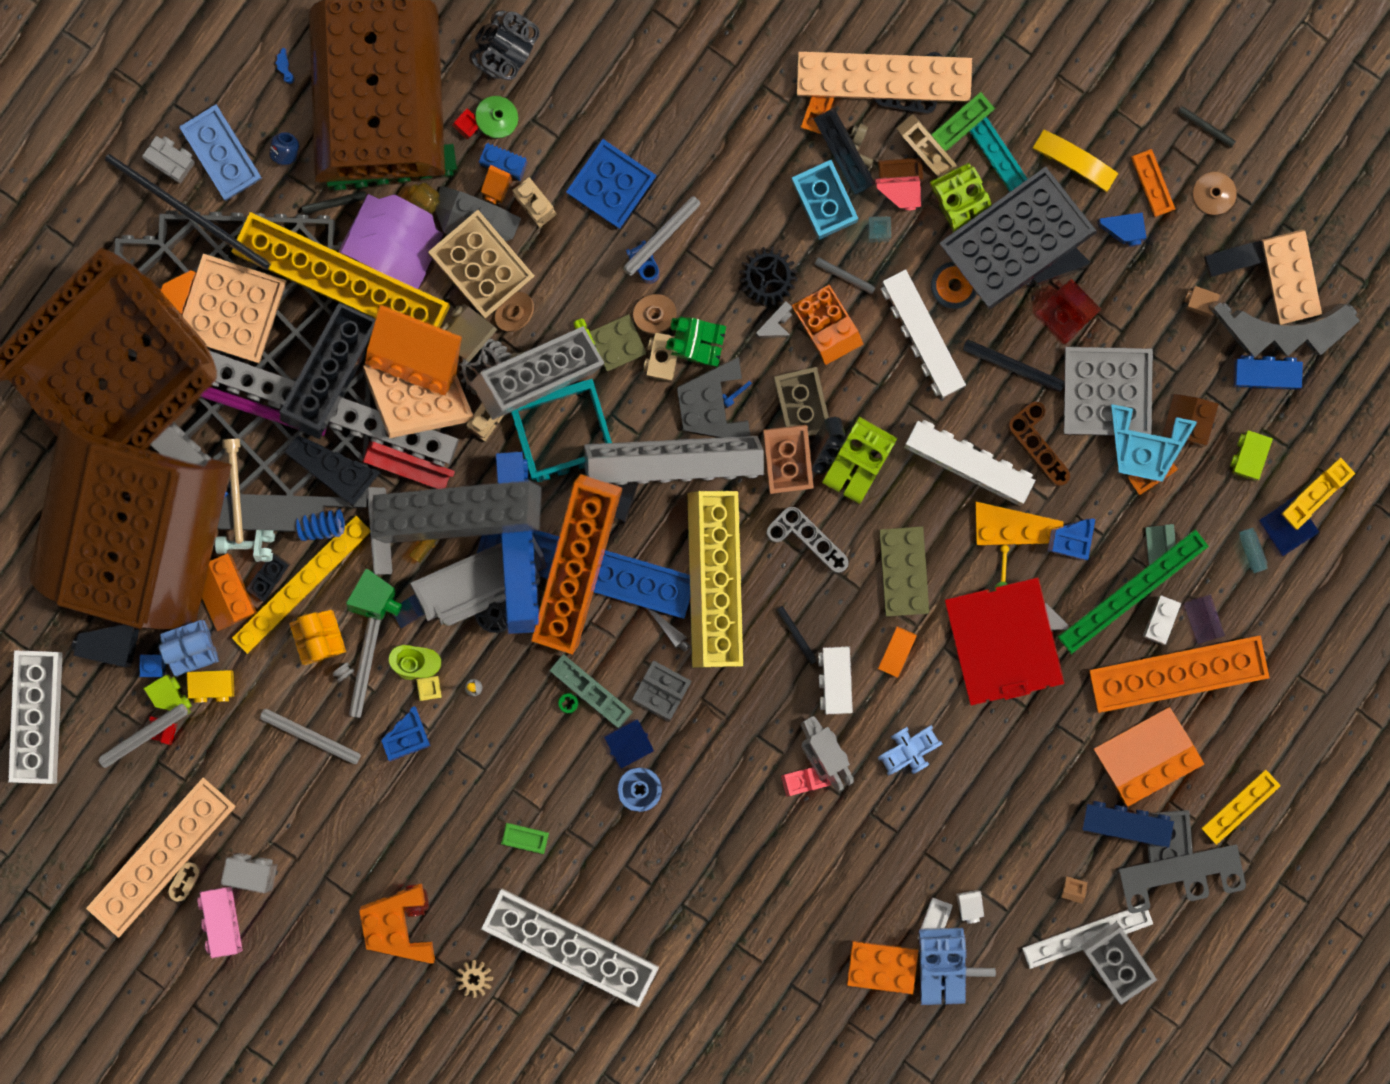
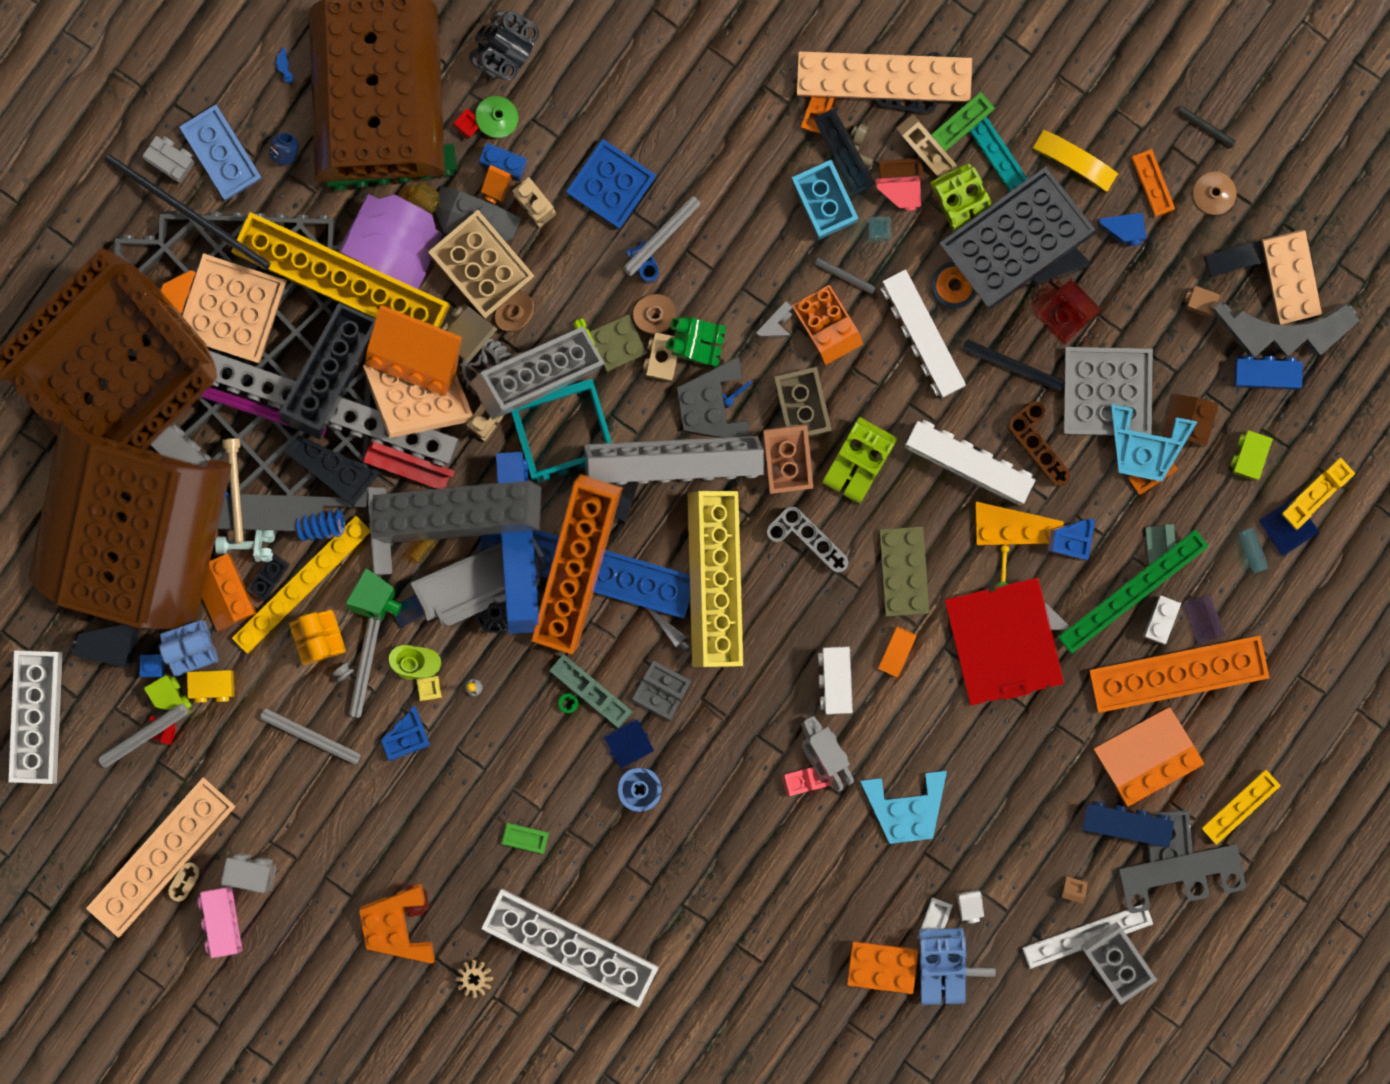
pearl dark grey bar [302,191,366,214] -> none
black gear [739,247,798,306] -> none
black bar [776,606,818,665] -> none
black beam [809,417,846,474] -> none
light blue axle [877,725,943,776] -> none
none -> medium azure wing [860,771,947,844]

